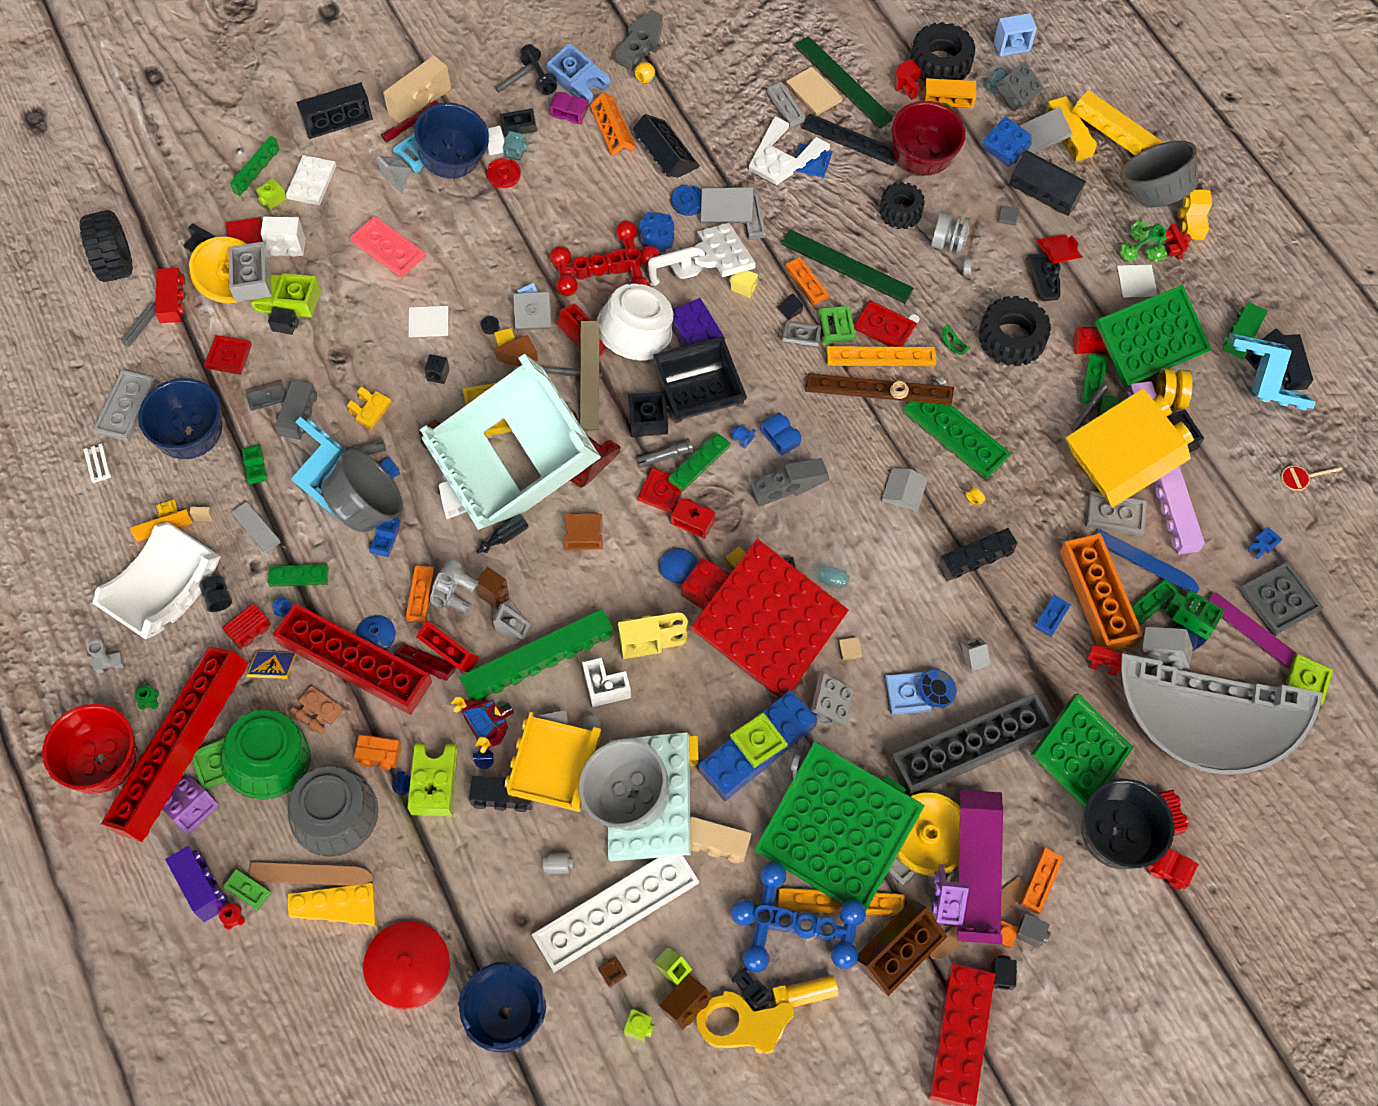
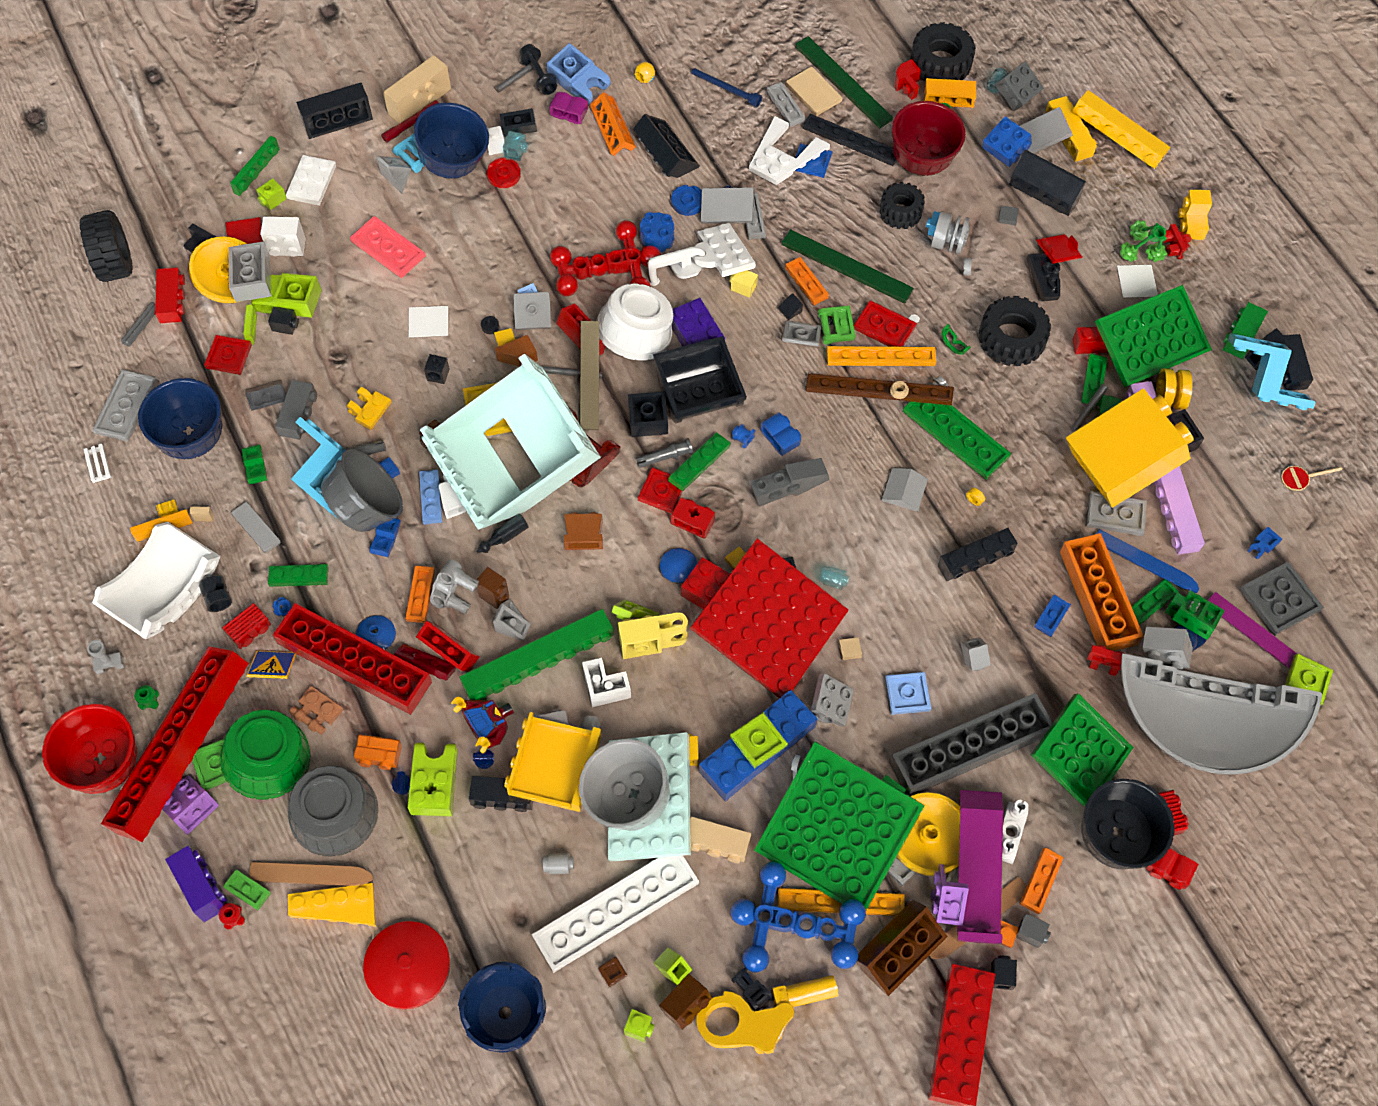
dark grey brick [615,10,662,71] -> none
tile [918,669,957,708] -> none
light blue brick [994,13,1037,57] -> none
dark grey piece [1121,141,1199,207] -> none
none -> lime tile [243,305,257,345]
none -> medium blue plate [419,469,443,524]
none -> lime plate [612,599,660,620]
none -> dark blue piece [691,68,762,108]
none -> dark azure plate [926,211,940,237]
none -> white piece [1002,800,1029,864]

